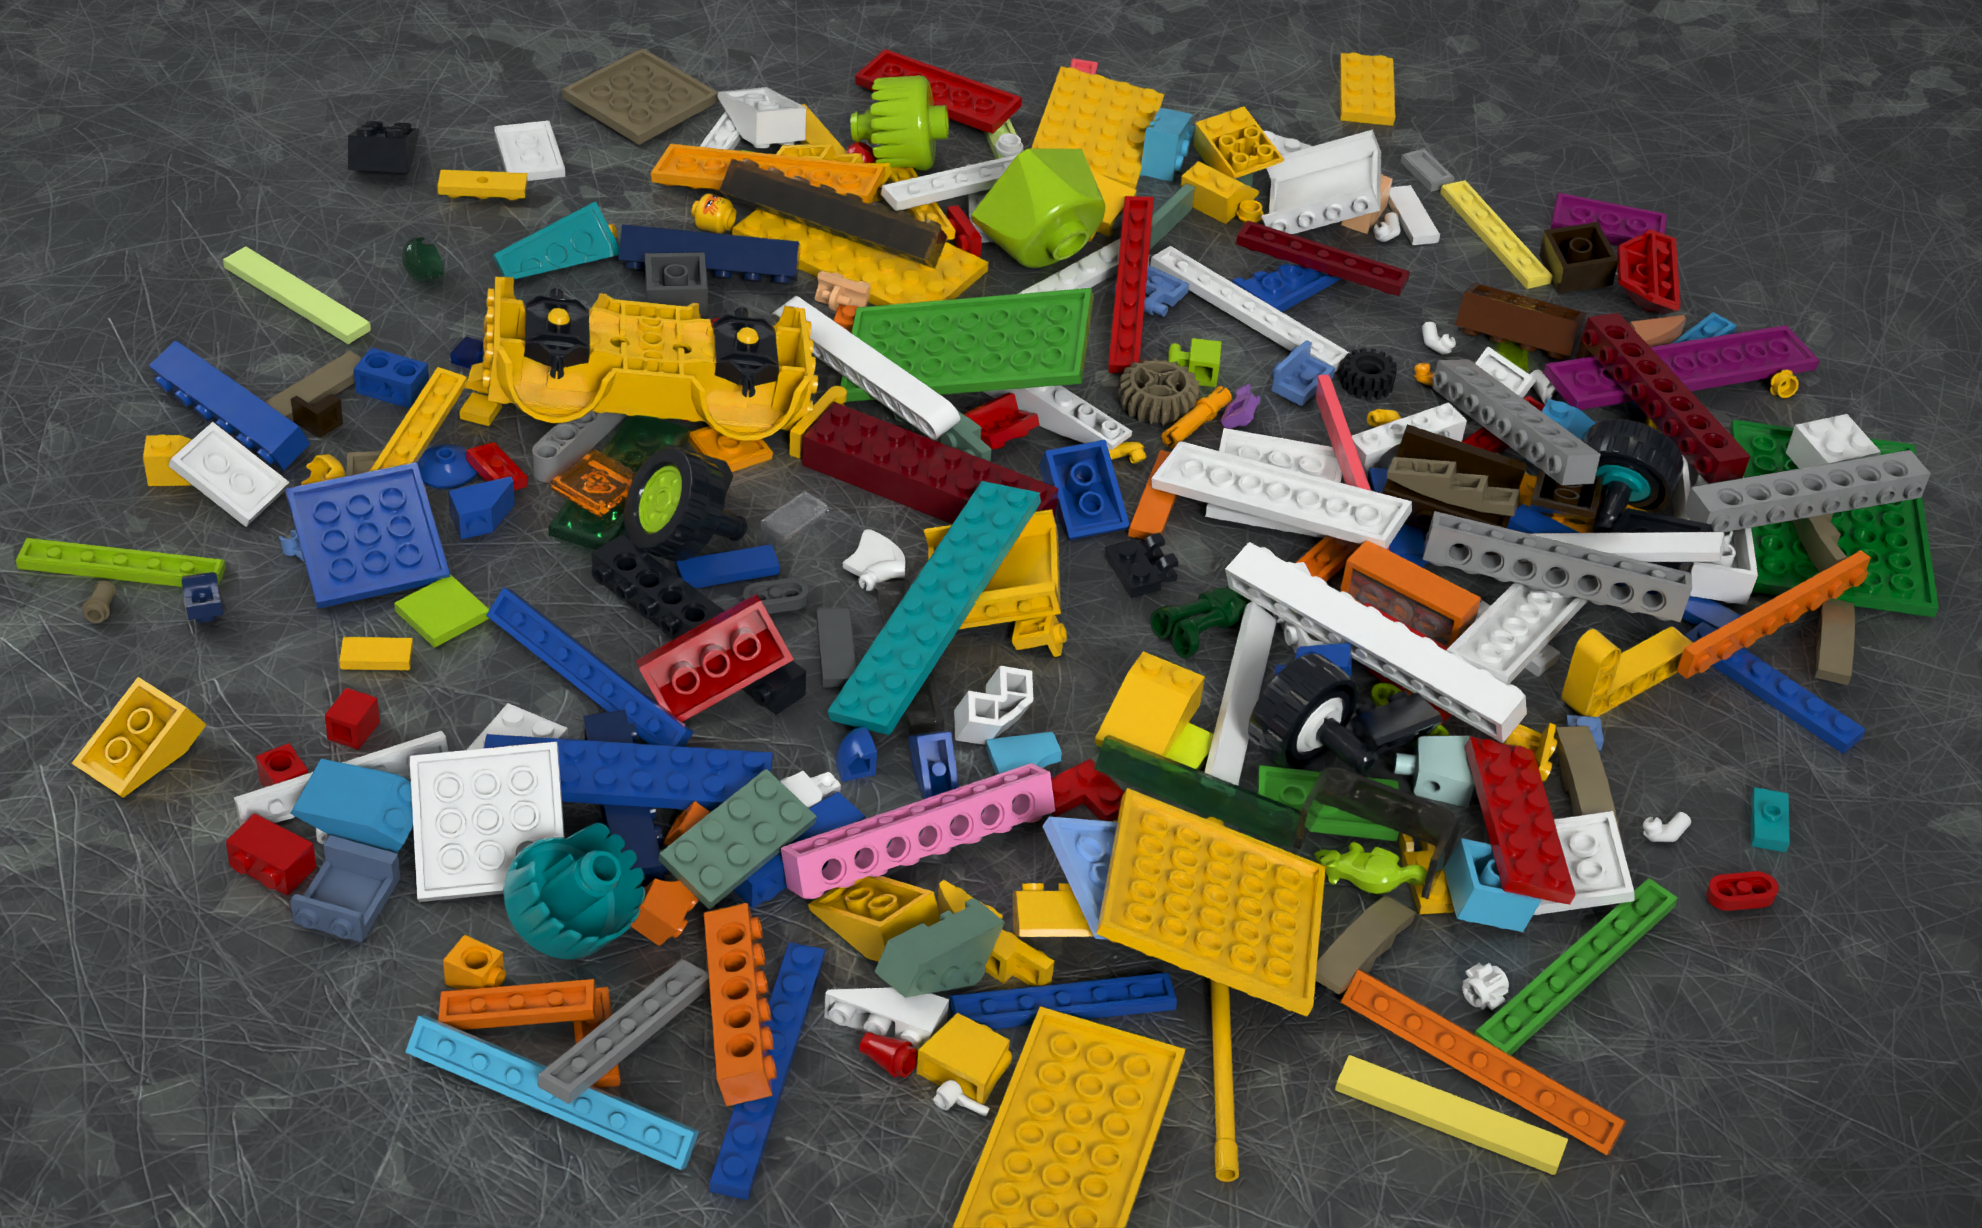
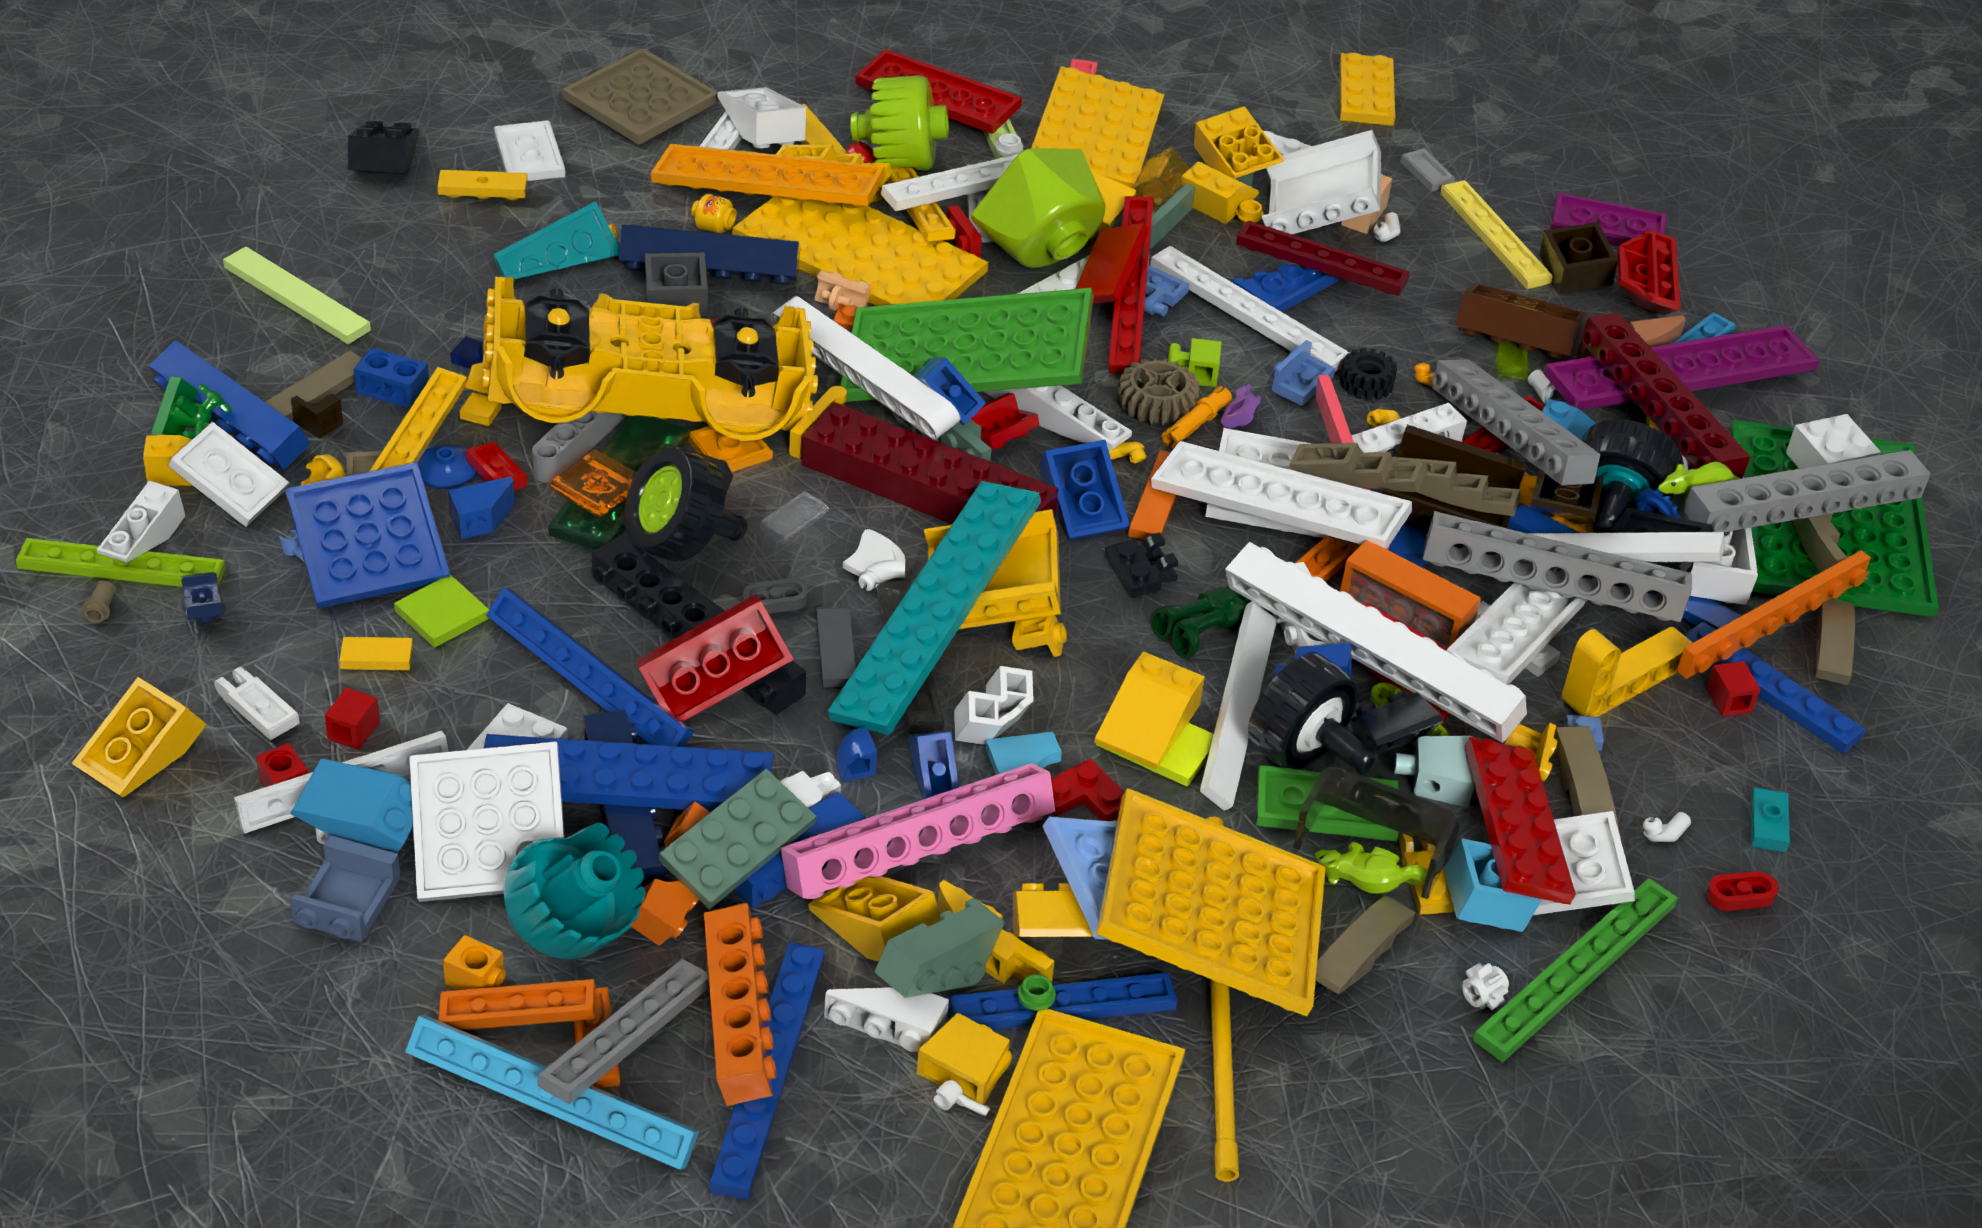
red brick [226,813,317,896] -> none
clear green hair [402,237,444,282] -> none
blue tile [676,544,780,589] -> none
clear smoke brick [719,158,948,269] -> none
red cone [859,1032,918,1077] -> none
clear green plate [1094,735,1304,847] -> none
medium azure wedge [1140,108,1195,182] -> none
light yellow tile [1335,1055,1568,1176] -> none
orange plate [1341,969,1627,1155] -> none
white tile [1388,185,1440,245] -> none
white arm [1422,322,1456,355] -> none
white plate [1475,347,1536,398] -> none
yellow plate [1770,370,1799,398] -> none
none -> white slope [97,481,185,562]
none -> green piece [151,376,231,439]
none -> white hinge [214,667,300,740]
none -> blue slope [914,356,986,425]
none -> bright green plate [1018,975,1056,1011]
none -> red tile [1075,223,1149,304]
none -> clear yellow brick [1132,146,1189,207]
none -> dark tan slope [1289,443,1427,492]
none -> blue gear [1635,488,1681,518]
none -> lime animal [1658,462,1740,504]
none -> red brick [1706,661,1760,716]

